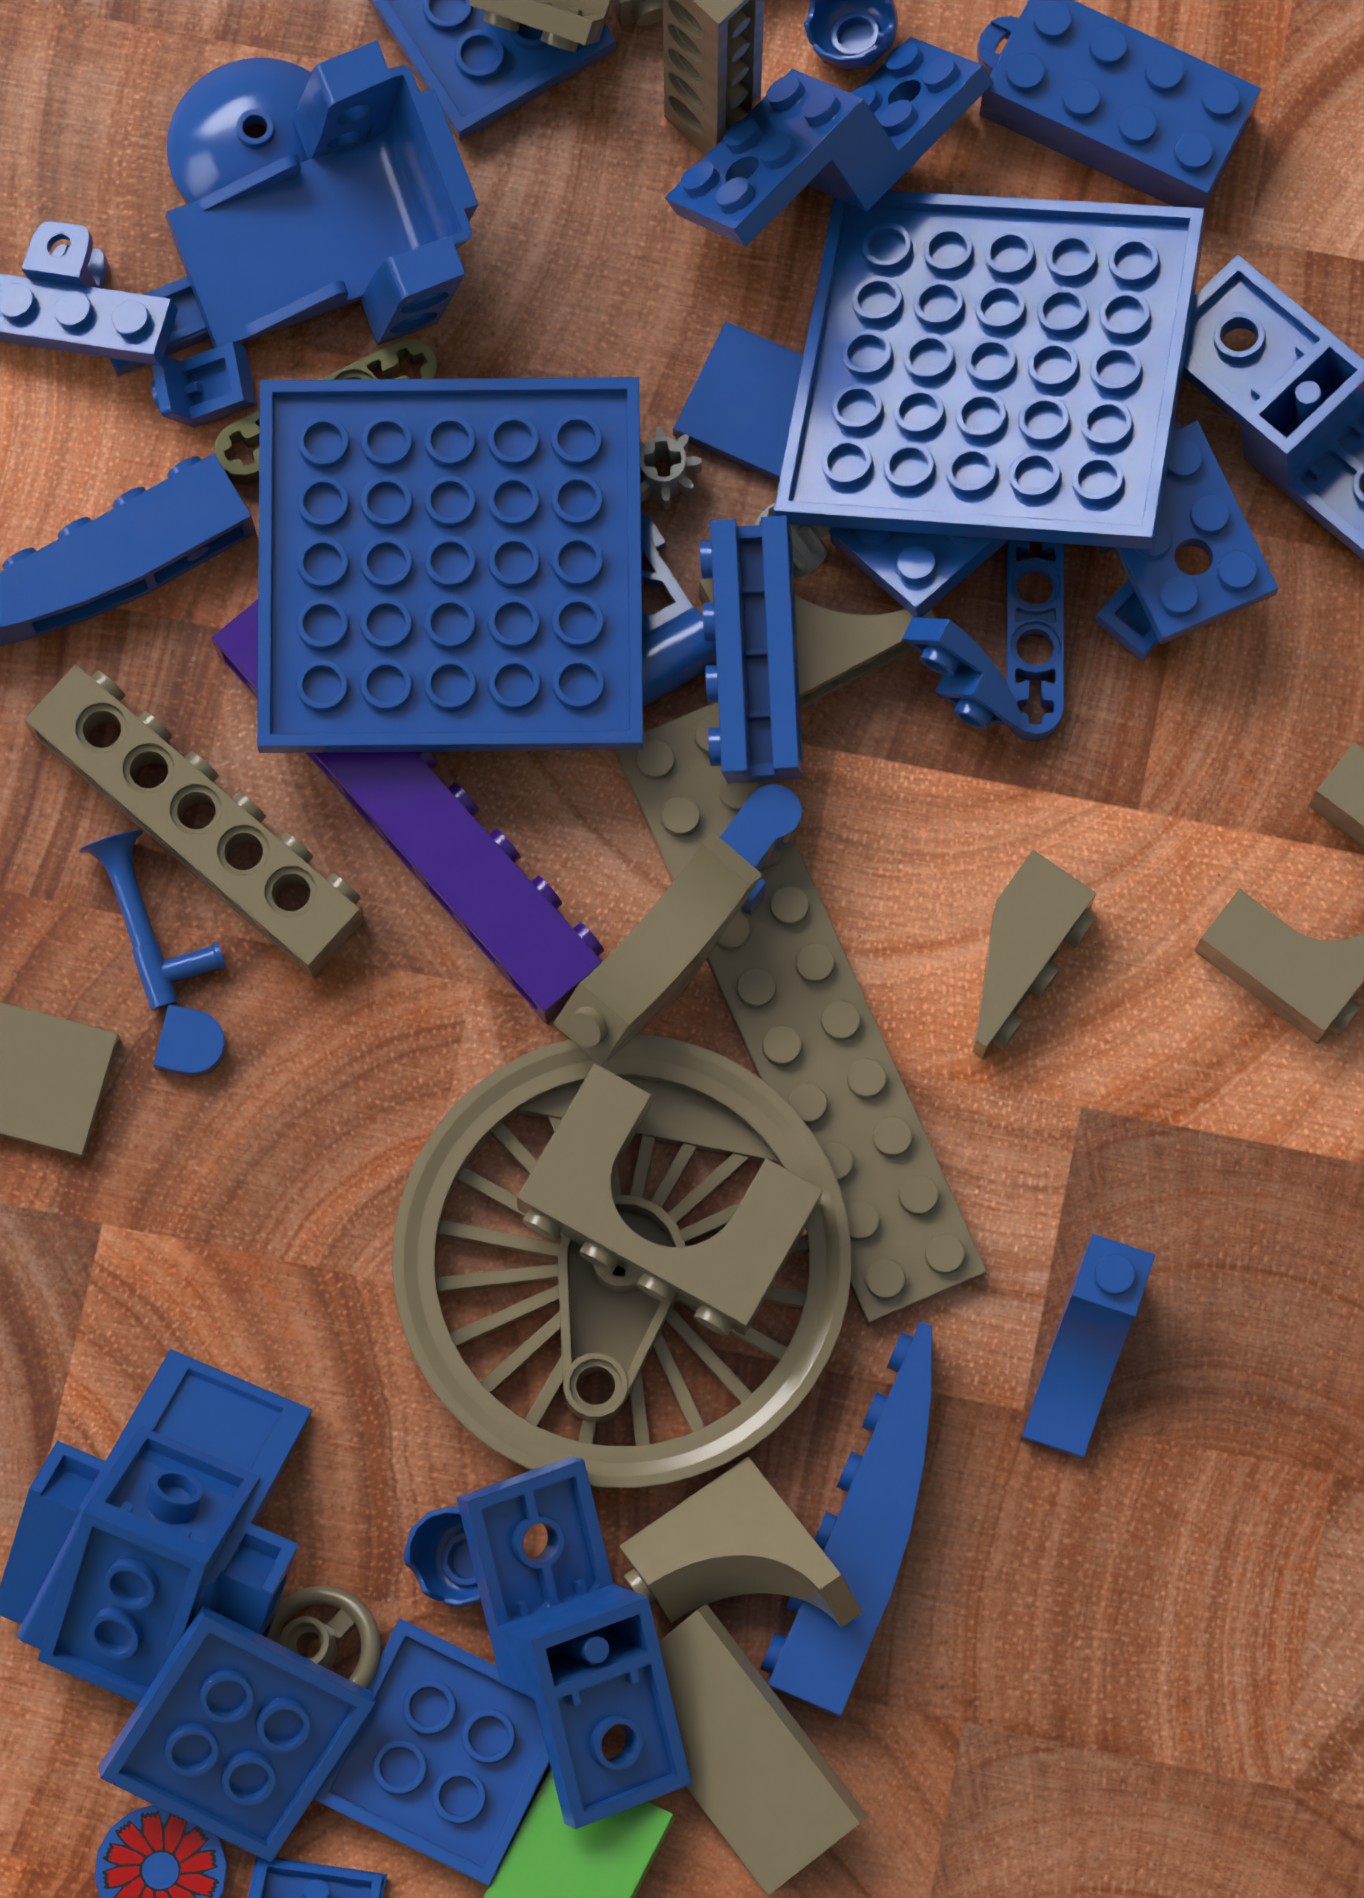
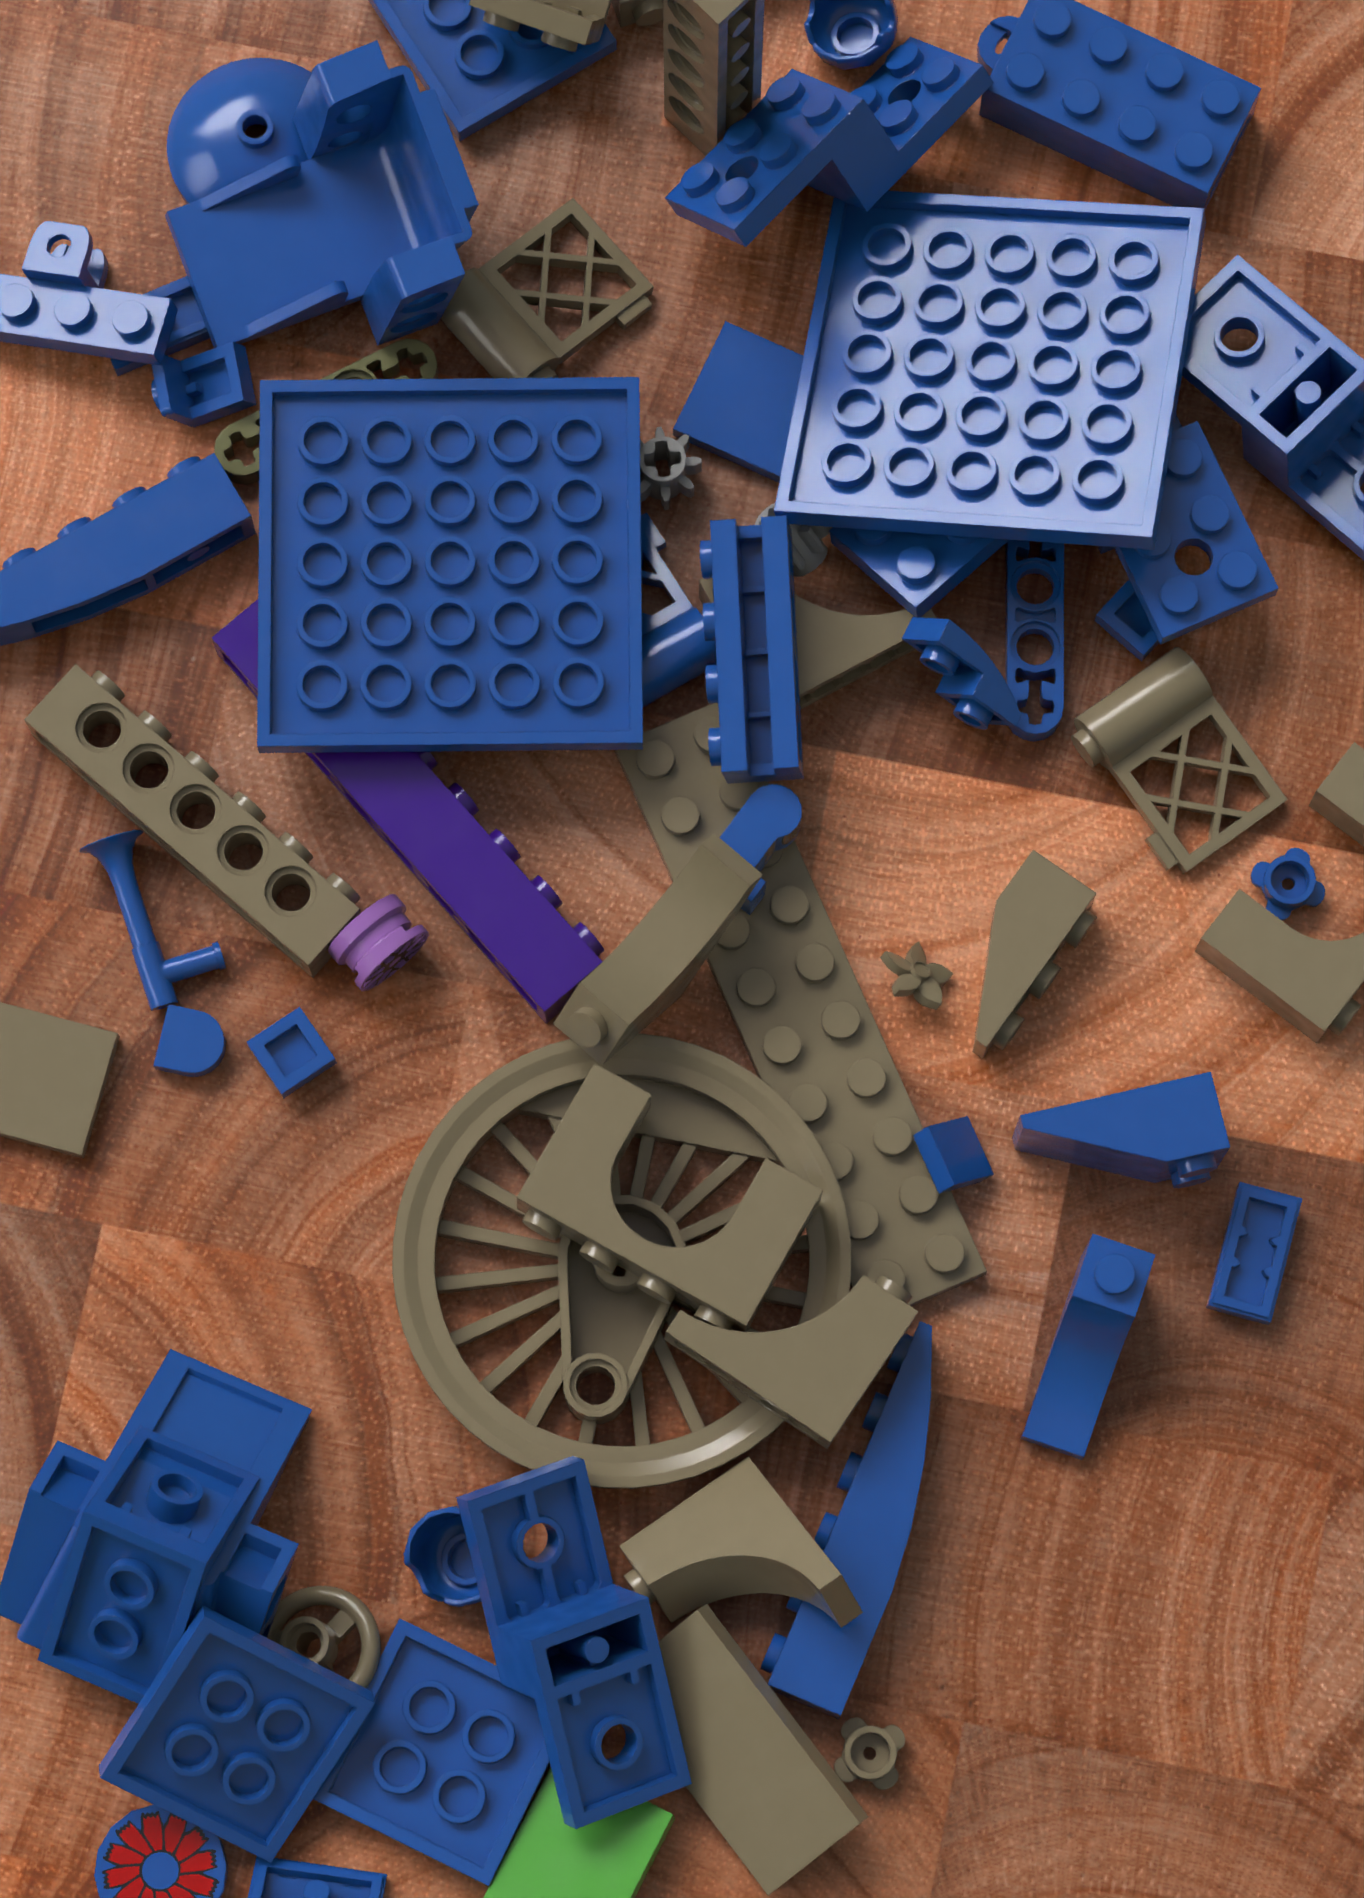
none -> blue plate [246,1007,337,1099]
none -> medium lavender wheel [328,894,429,991]
none -> dark tan piece [440,198,654,378]
none -> dark tan arch [664,1275,918,1449]
none -> dark tan plate [834,1717,905,1790]
none -> dark tan plant [880,942,953,1010]
none -> blue tile [913,1116,994,1194]
none -> blue slope [1012,1072,1230,1188]
none -> dark tan piece [1071,647,1288,874]
none -> blue plate [1206,1182,1302,1325]
none -> blue plate [1251,848,1325,921]

